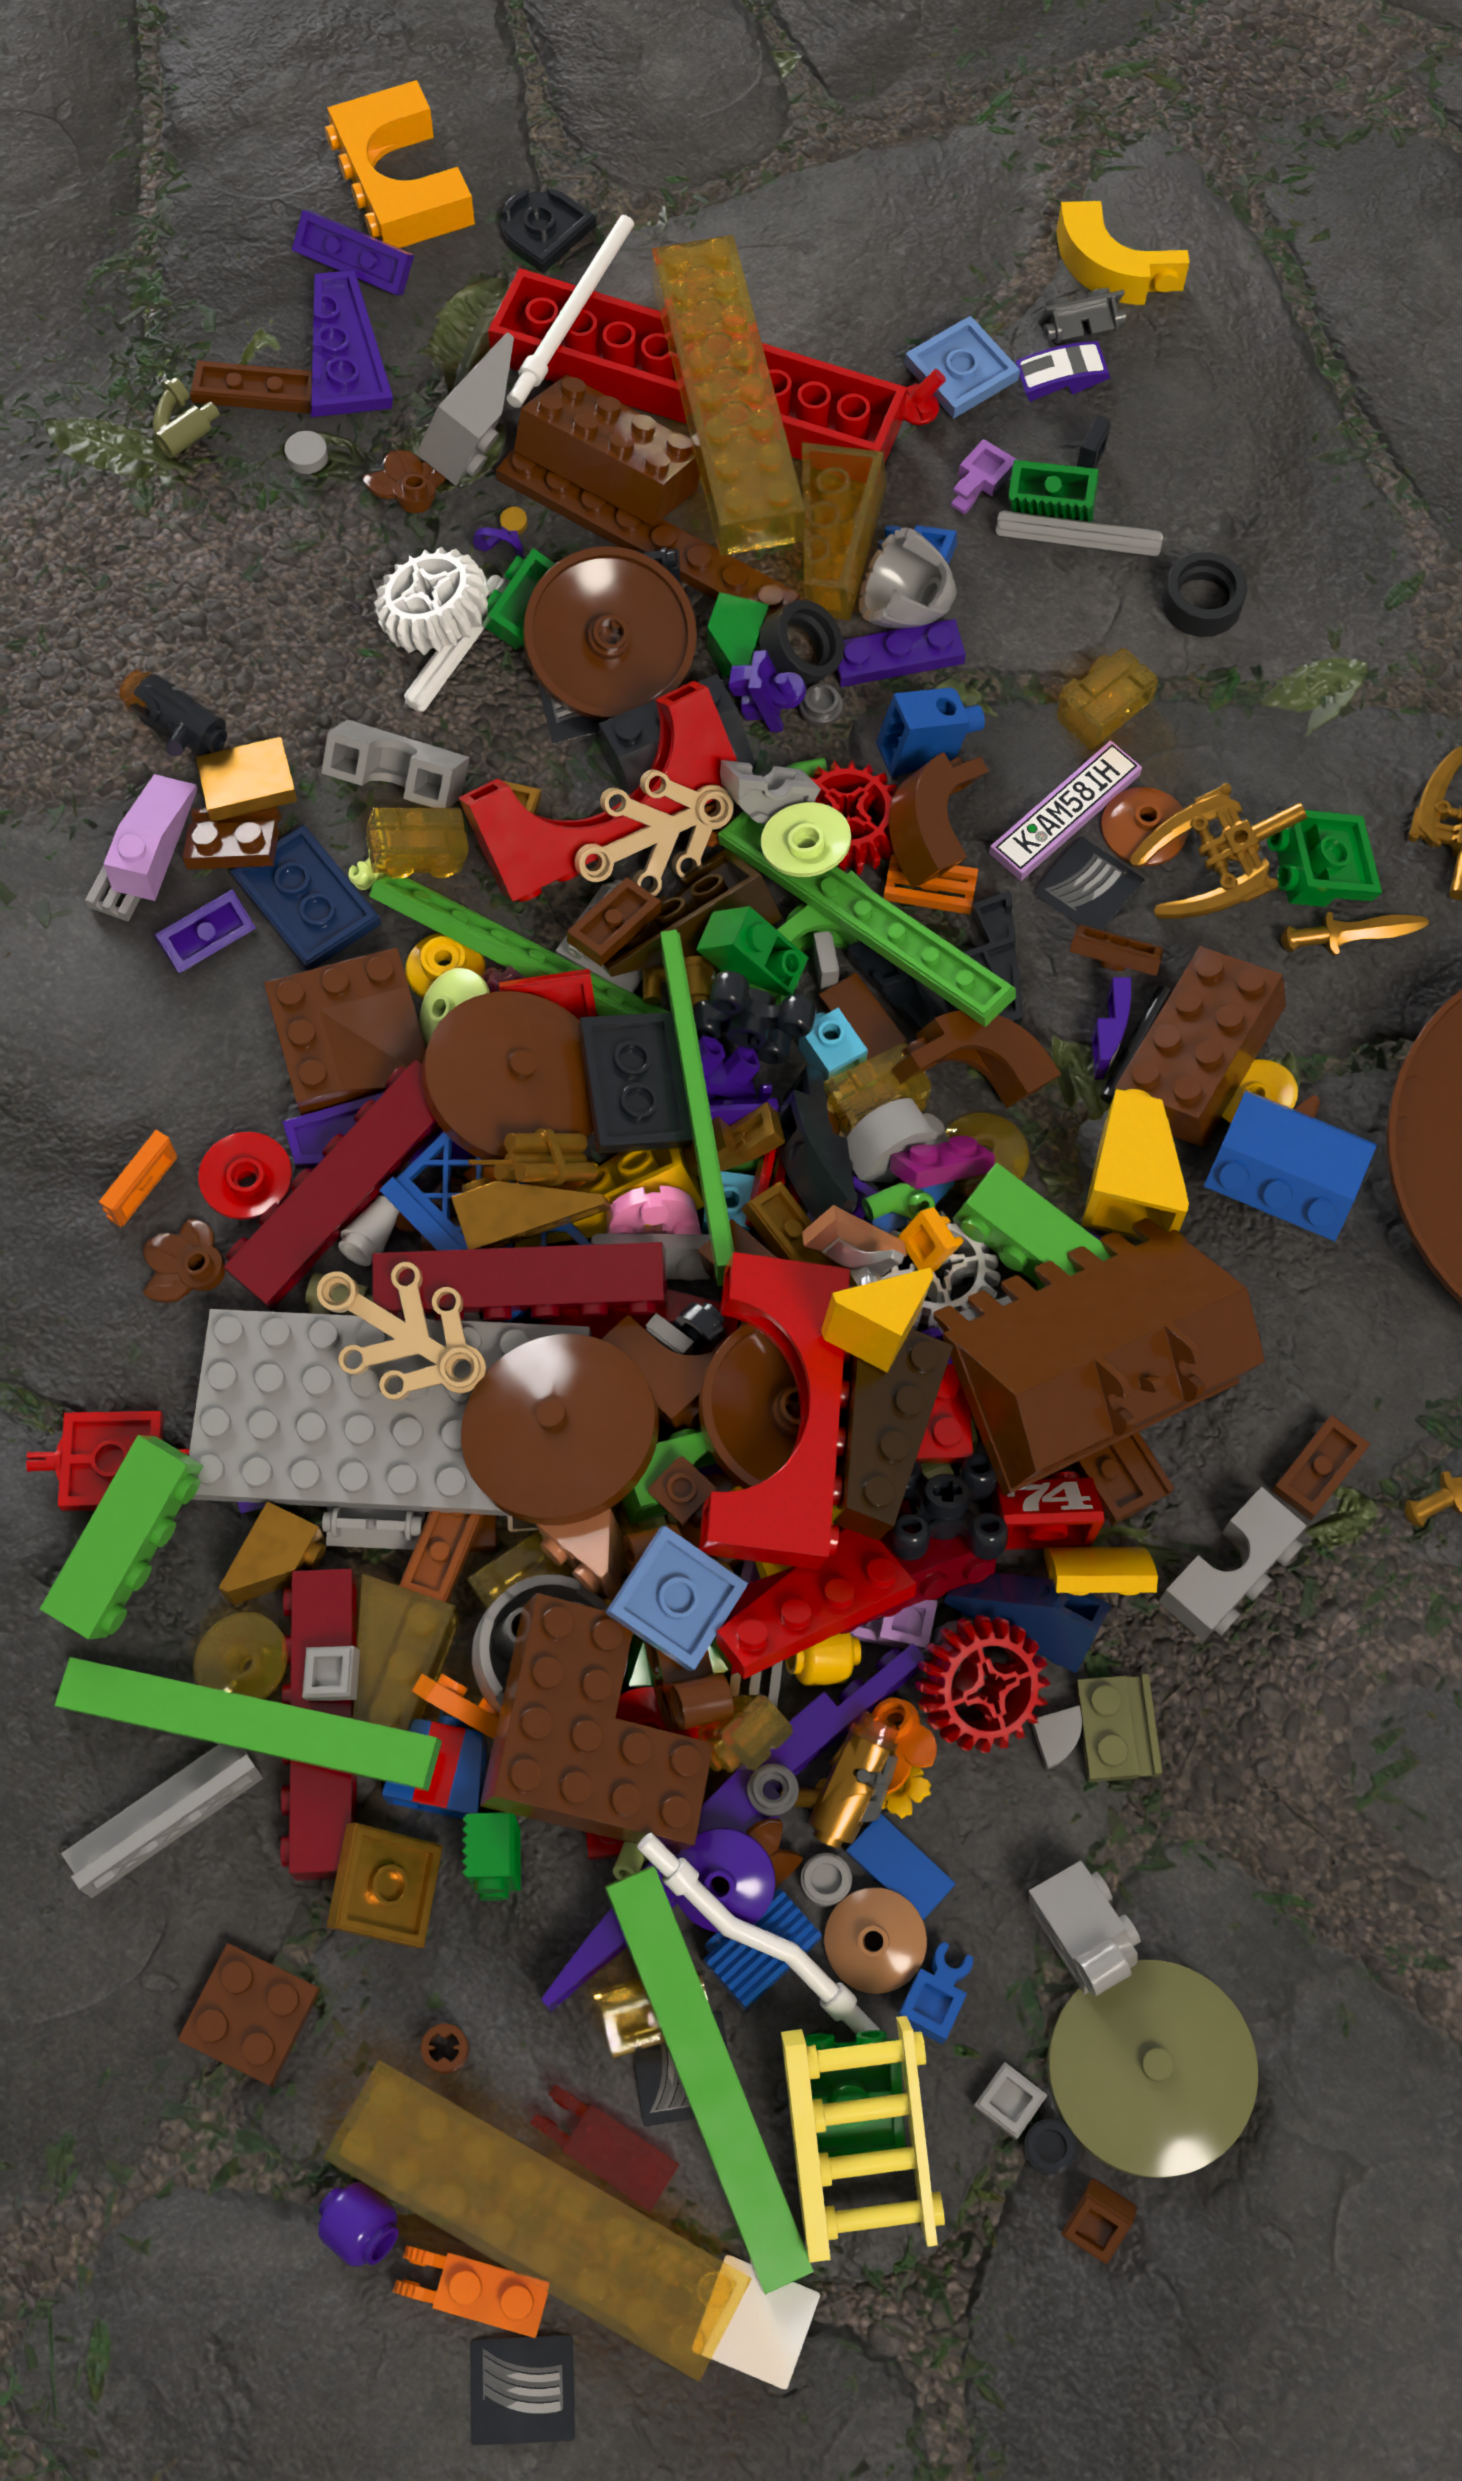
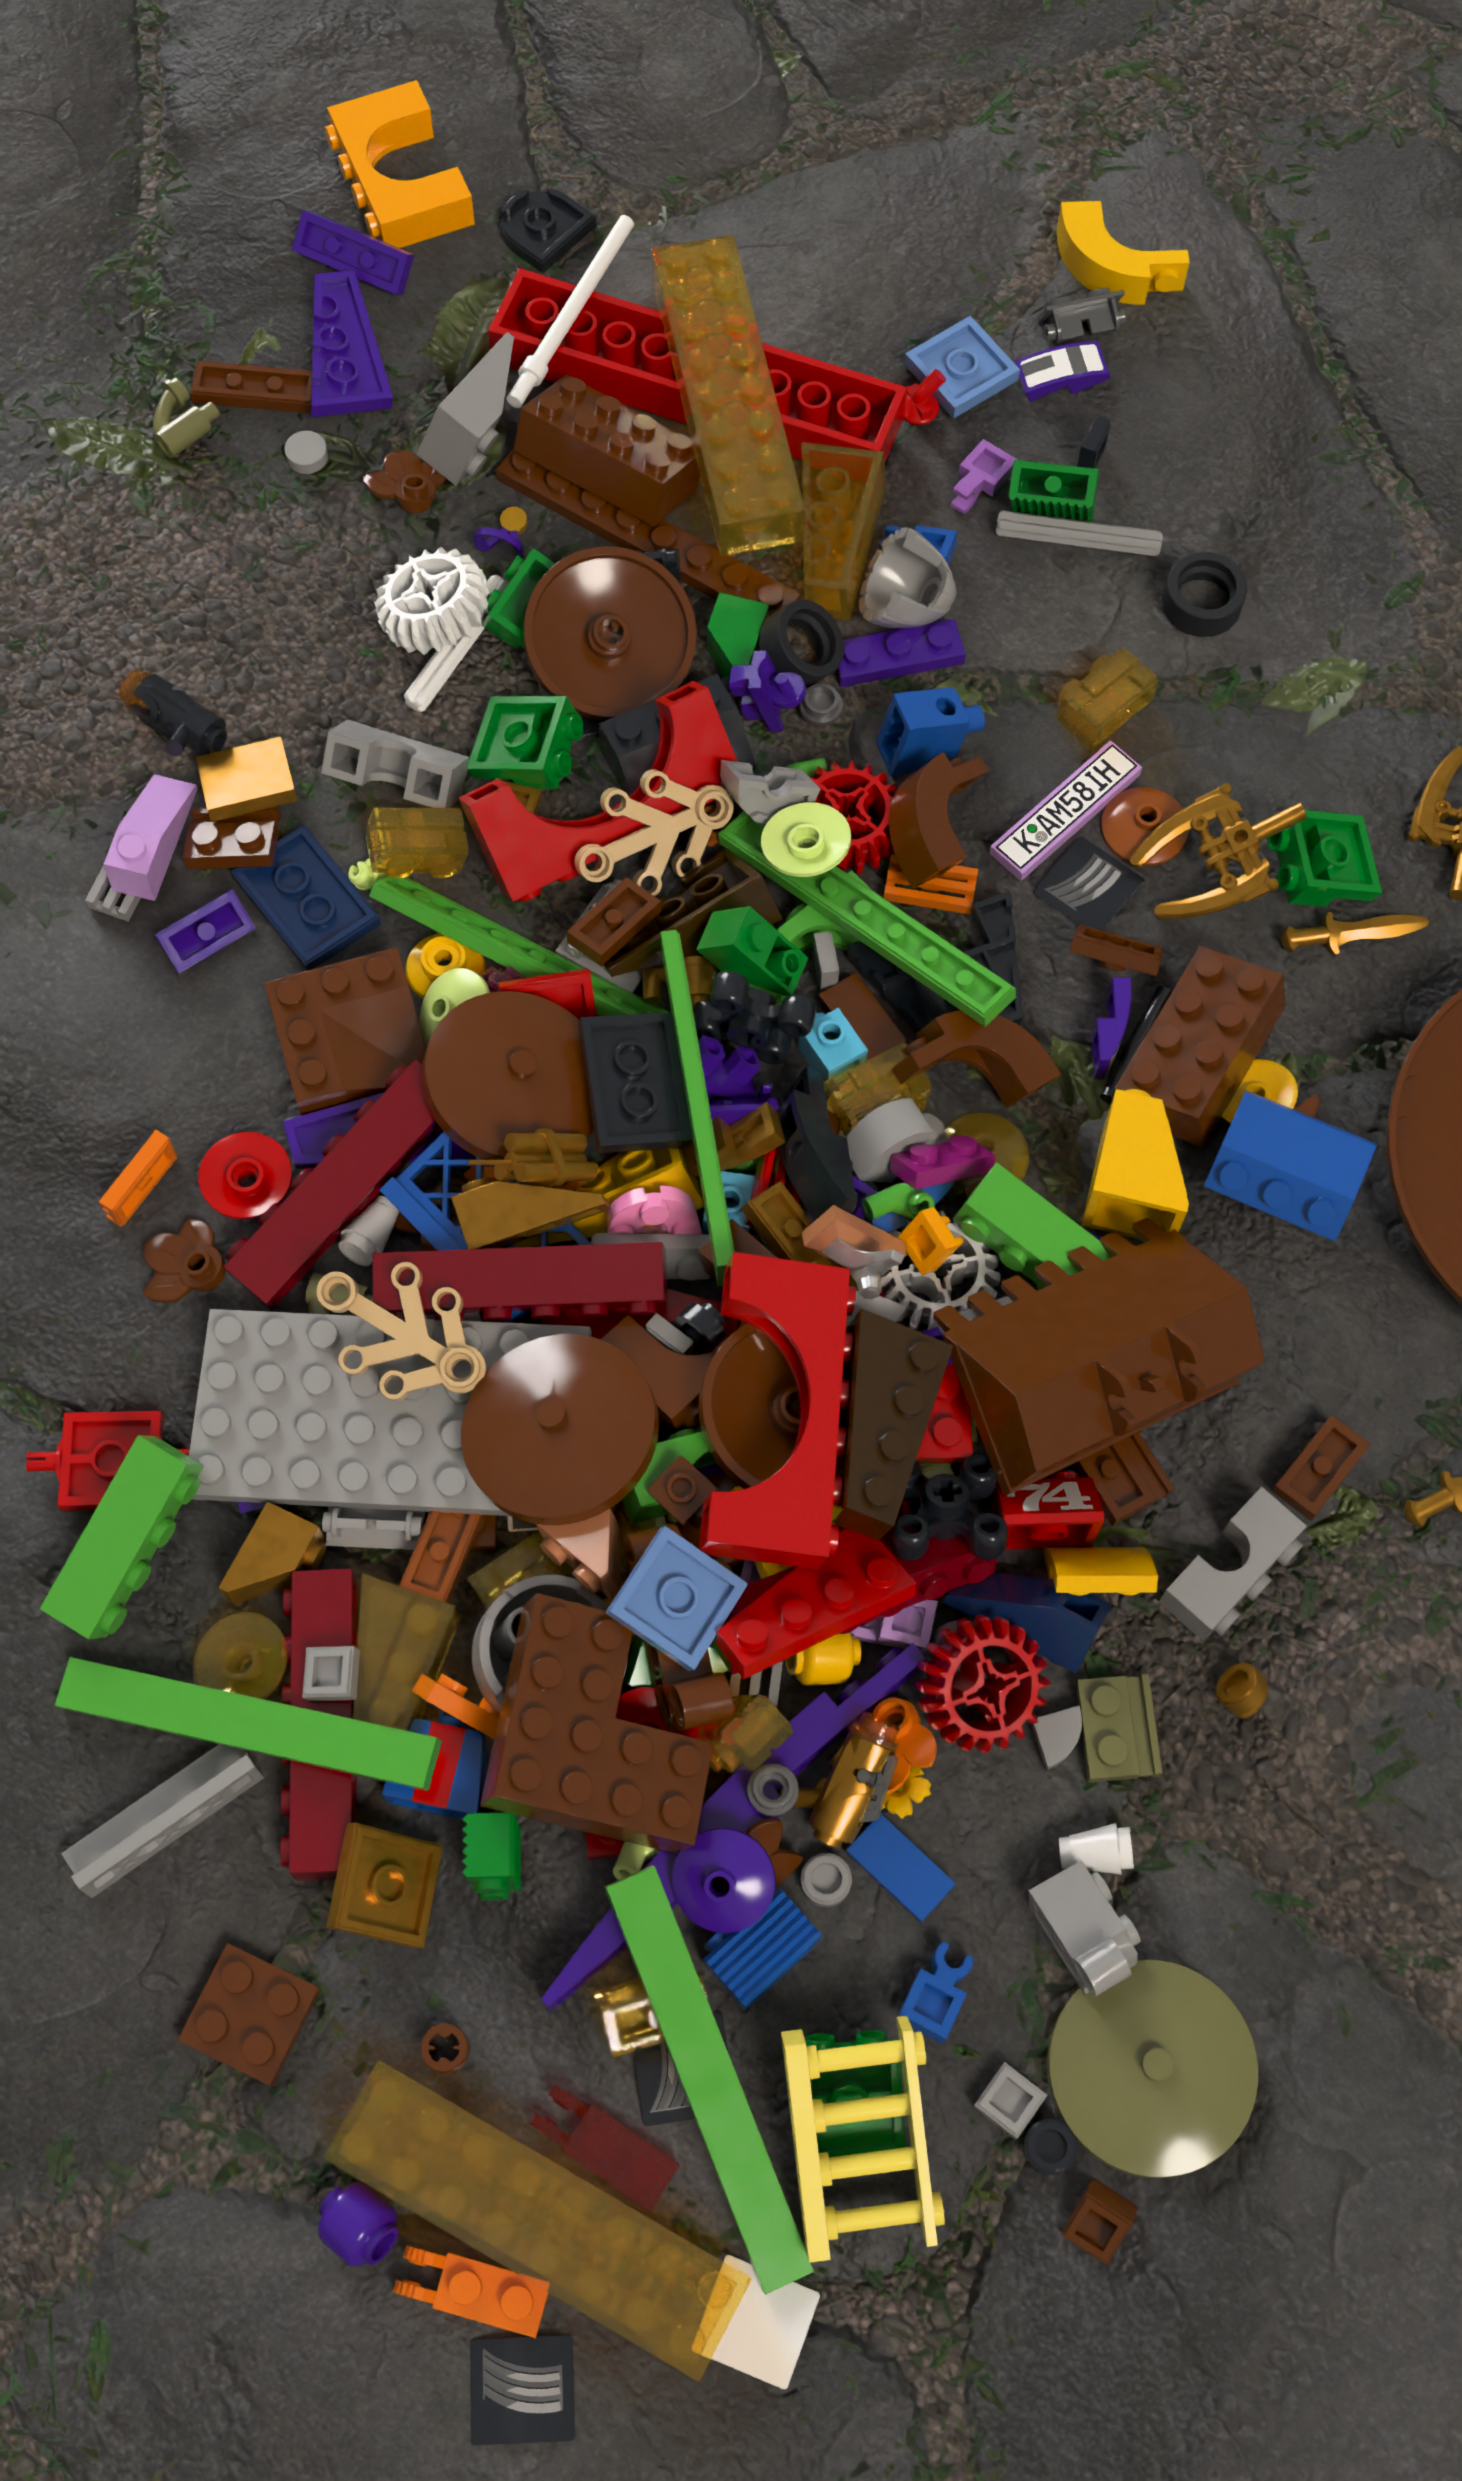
white bar [637,1833,880,2034] -> none
yellow slope [821,1268,934,1373] -> none
medium nougat dish [824,1888,927,1994] -> none
none -> green plate [467,696,583,790]
none -> white cone [1059,1823,1134,1875]
none -> pearl gold tile [1216,1662,1269,1719]

